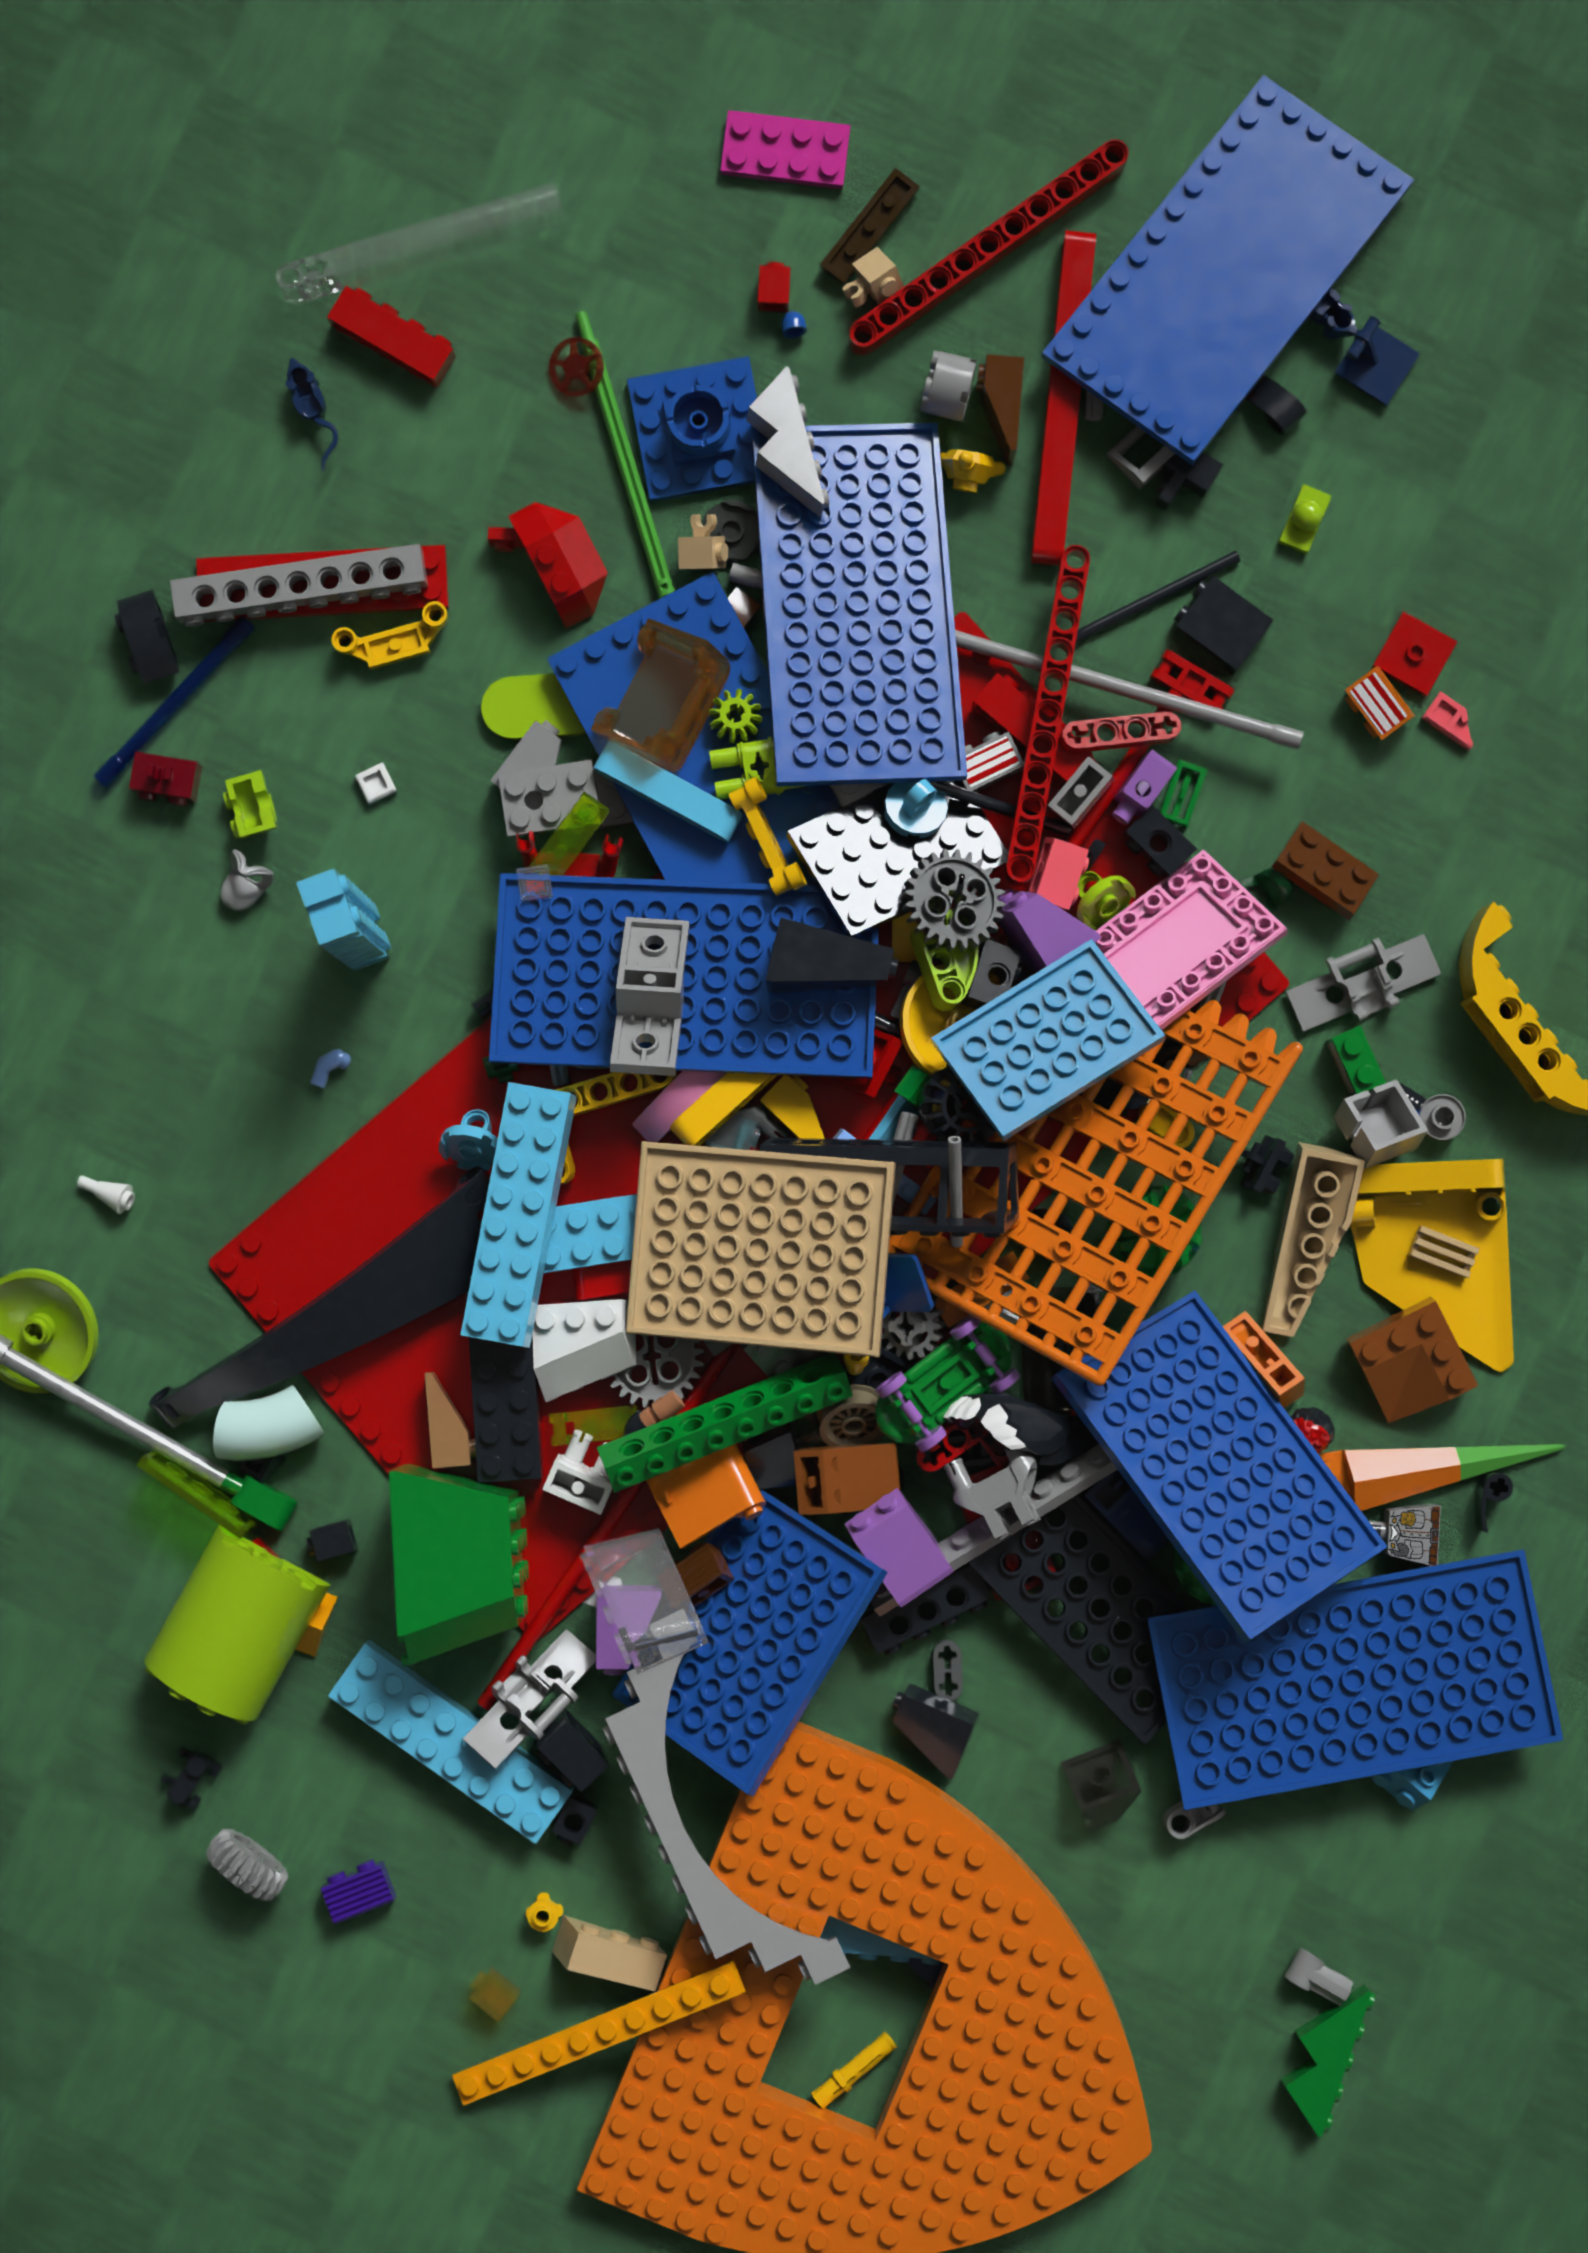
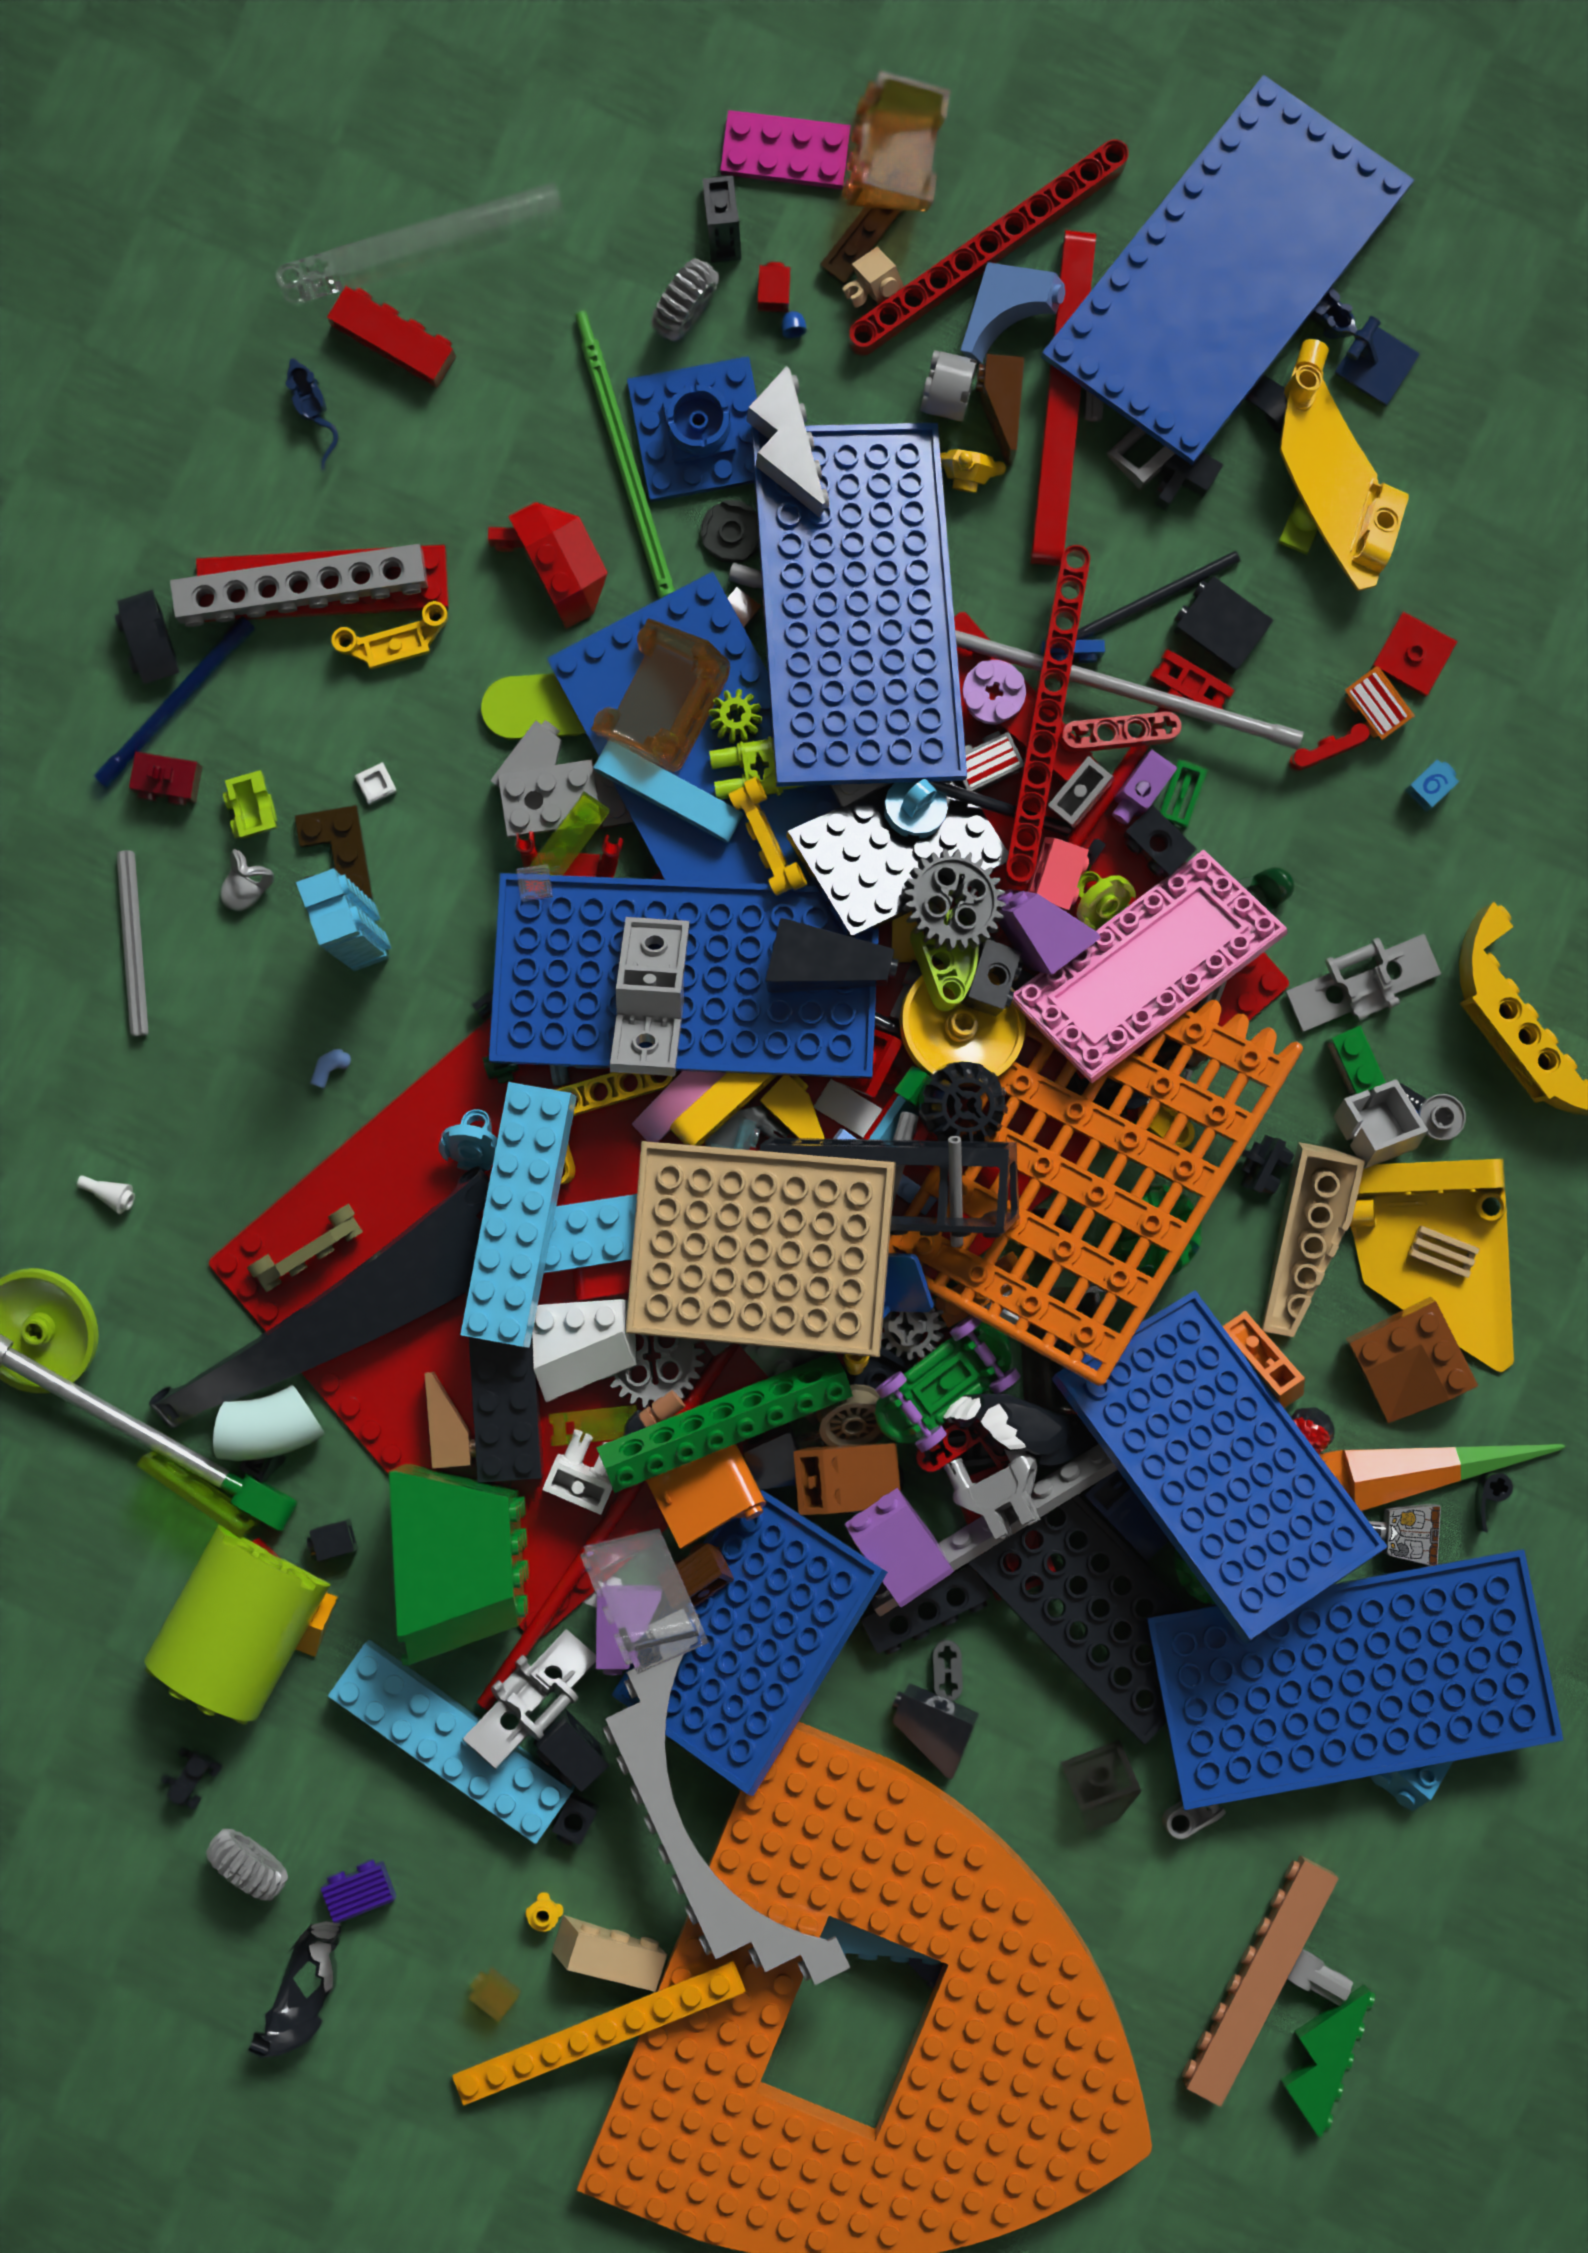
clear red wheel [549,337,604,397] -> none
tan brick [678,514,728,569] -> none
yellow pin [811,2031,897,2109] -> none
dark azure plate [931,939,1165,1141] -> none
reddish brown plate [1271,821,1379,921] -> none
coral tile [1421,691,1473,751] -> none
none -> light grey axle [117,850,148,1036]
none -> olive plate [247,1204,363,1292]
none -> black animal [248,1921,341,2058]
none -> dark brown plate [295,805,373,899]
none -> light grey gear [651,258,718,341]
none -> black bracket [702,175,742,263]
none -> white sticker [814,1078,882,1137]
none -> clear orange windscreen [842,70,951,212]
none -> medium blue arch [960,262,1065,364]
none -> lavender plate [962,660,1026,725]
none -> blue plate [1040,640,1105,663]
none -> nougat brick [1182,1855,1339,2107]
none -> yellow panel [1279,339,1409,591]
none -> red plate [1289,723,1370,771]
none -> dark azure brick [1405,759,1459,812]

